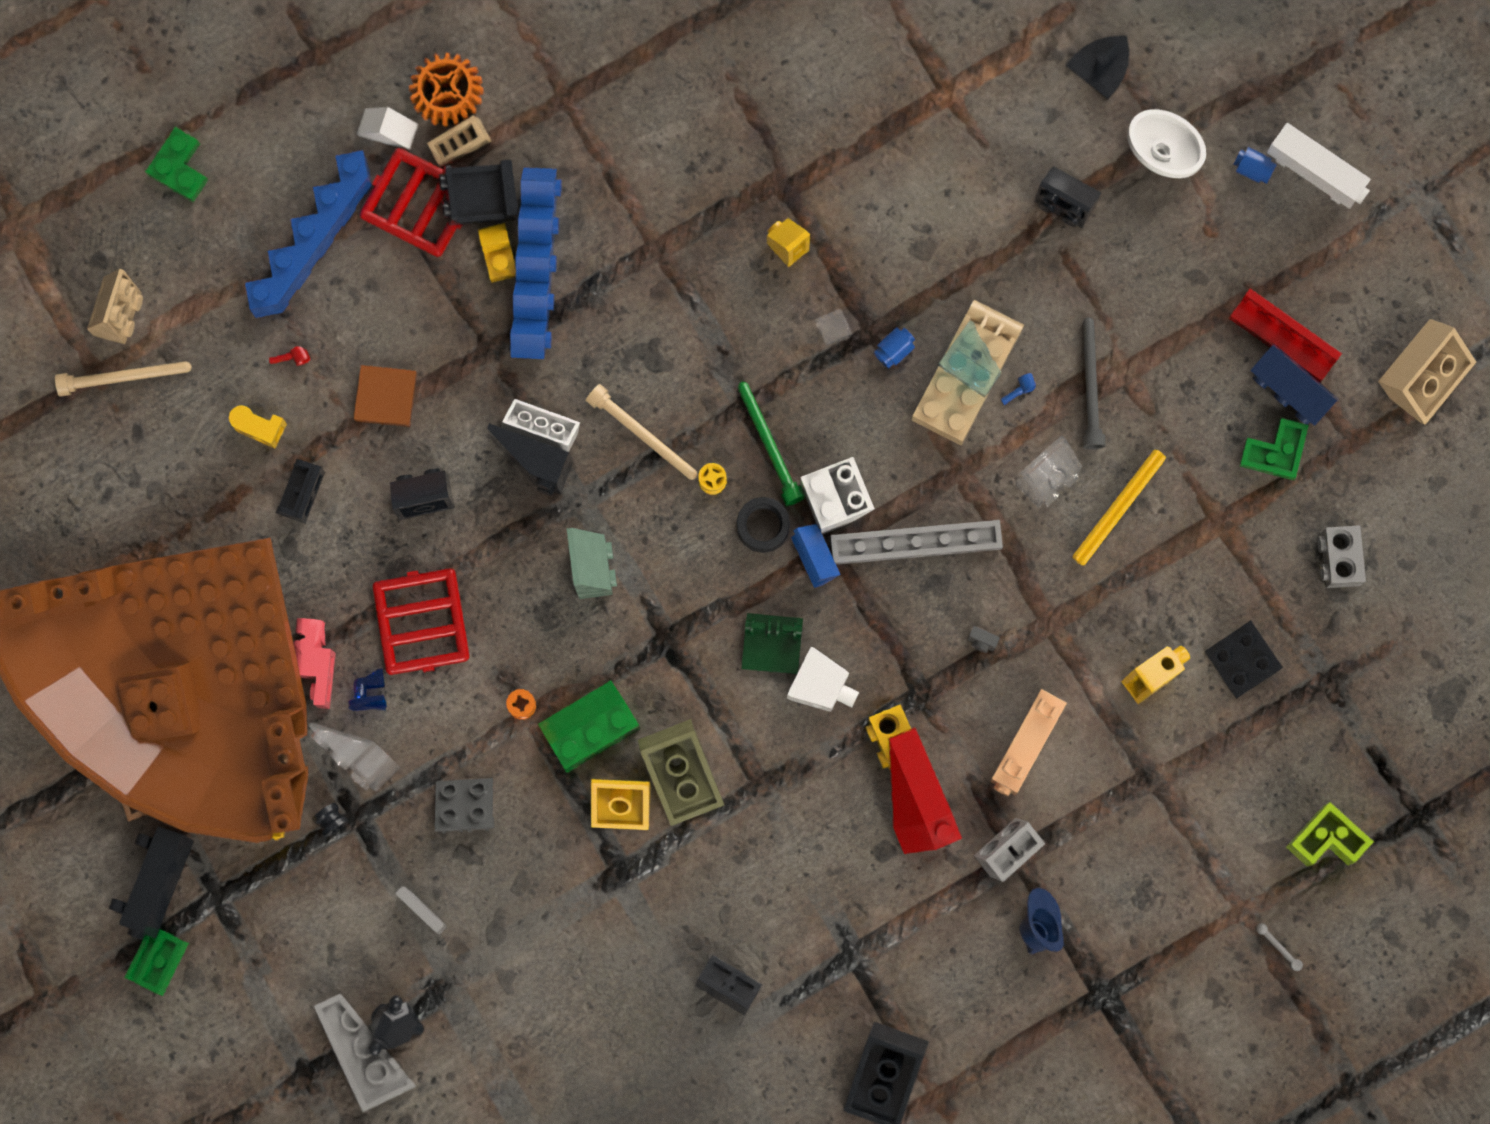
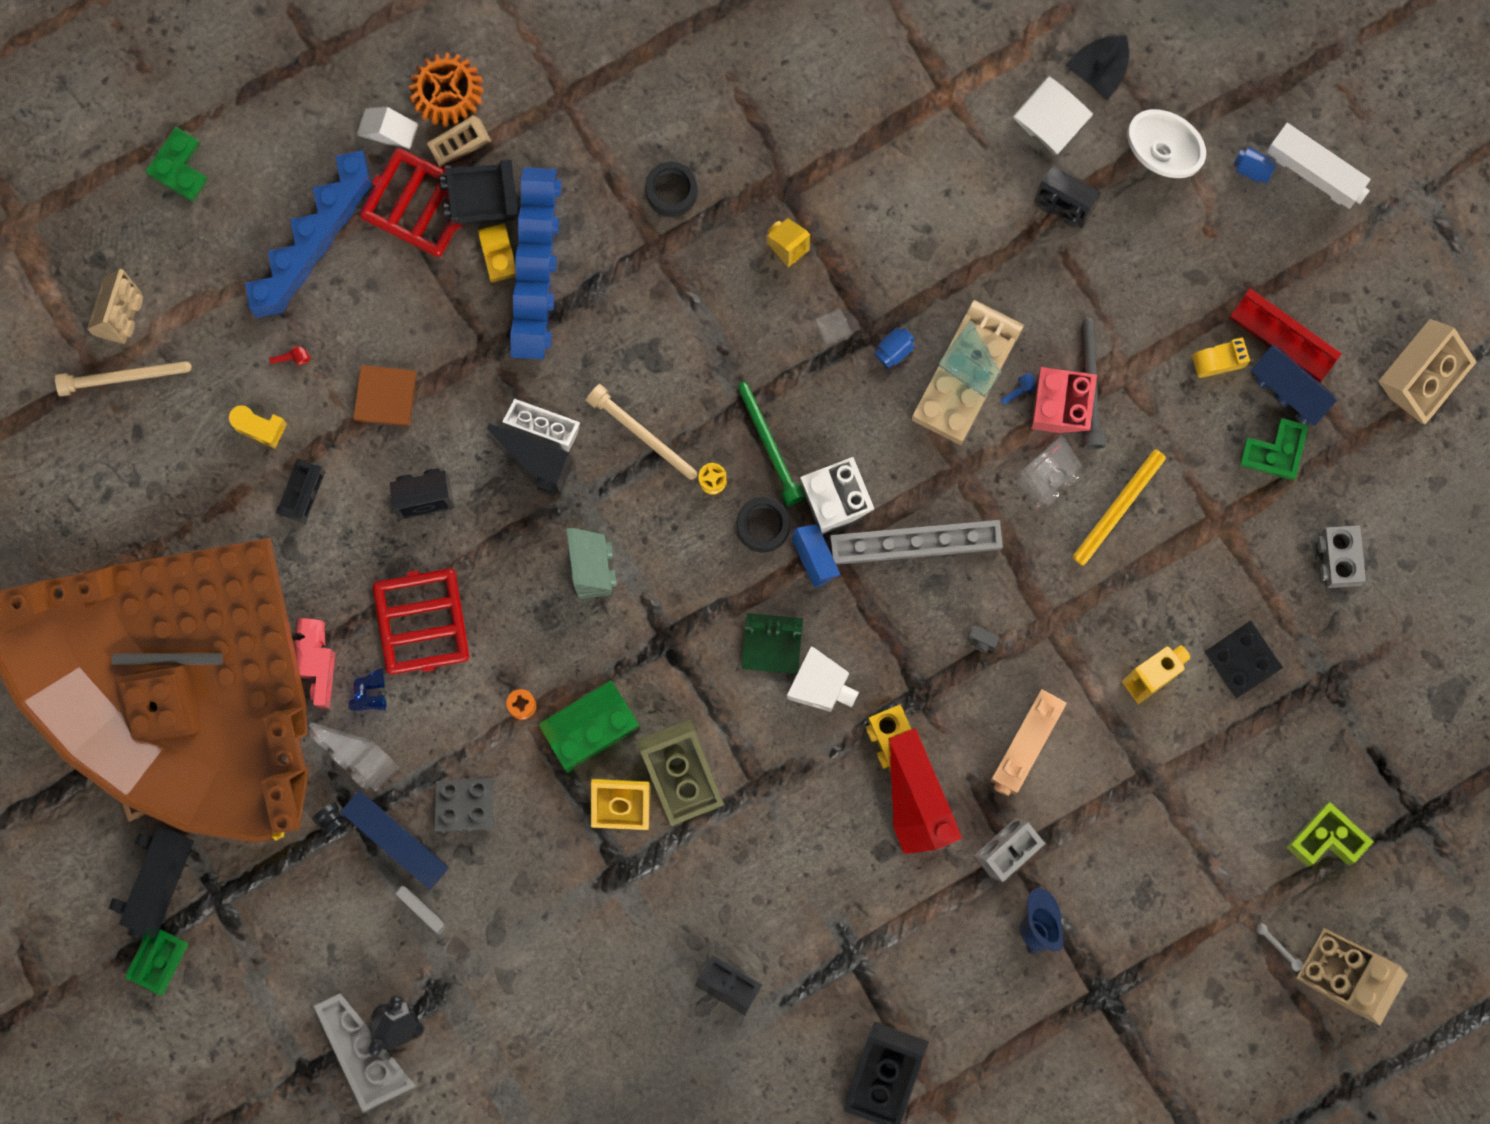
none -> dark grey bar [112,653,223,665]
none -> dark blue slope [340,790,449,890]
none -> black tyre [645,161,698,217]
none -> white slope [1013,77,1093,155]
none -> coral slope [1031,367,1097,433]
none -> yellow leg [1191,337,1250,378]
none -> tan slope [1296,928,1408,1026]

